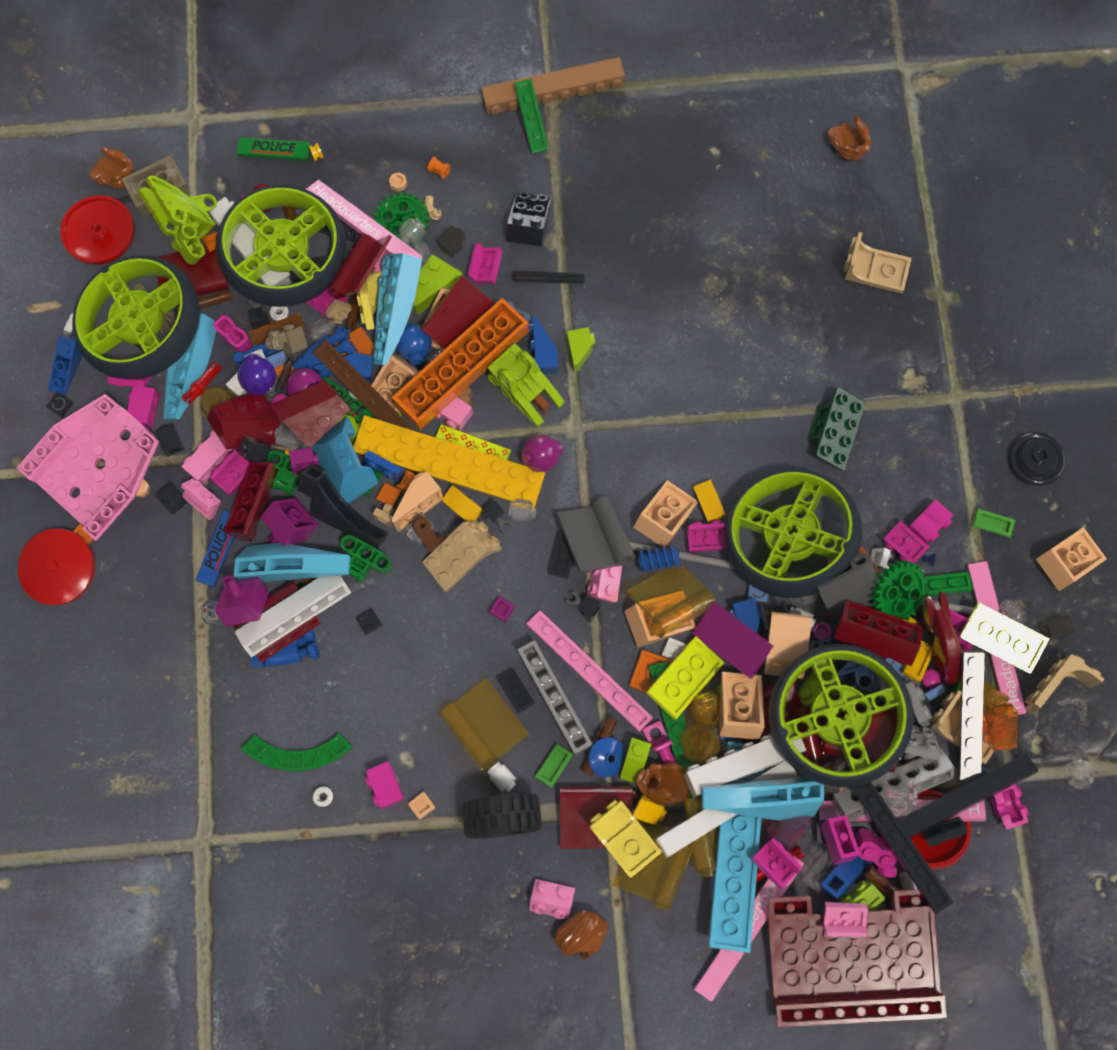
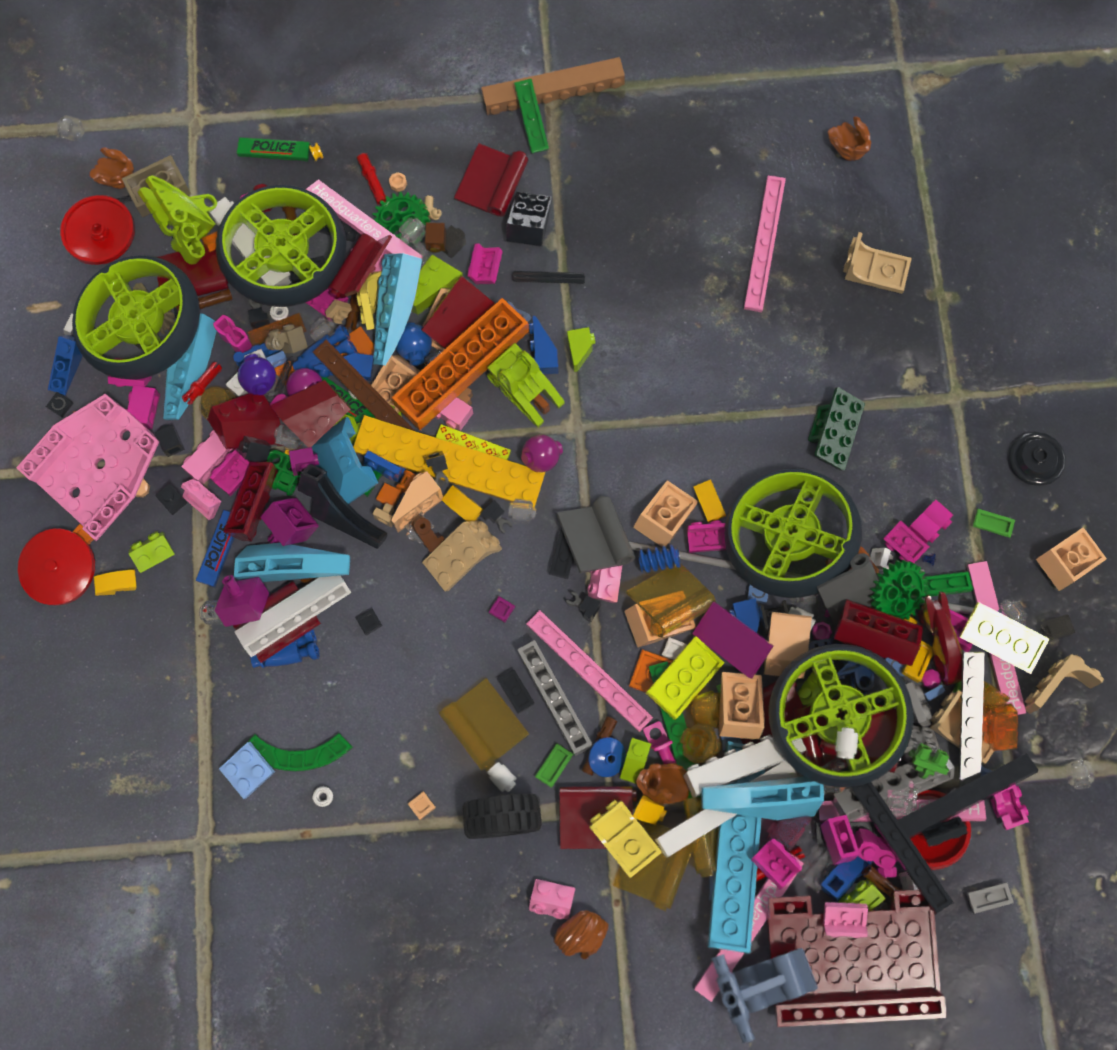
green beam [340,535,393,583] -> none
dark pink brick [365,762,405,810] -> none
orange bush [427,157,451,179] -> none
none -> clear head [57,116,84,141]
none -> yellow slope [94,570,136,596]
none -> lime bracket [128,531,175,573]
none -> light blue plate [219,742,275,799]
none -> red pin [357,153,387,205]
none -> black piece [424,451,449,486]
none -> reddish brown brick [425,222,446,253]
none -> dark red door [454,143,528,217]
none -> sand blue plate [711,948,818,1044]
none -> bright pink tile [744,176,786,312]
none -> white brick [835,728,858,759]
none -> bright green hips [908,743,949,779]
none -> light grey plate [966,883,1014,914]

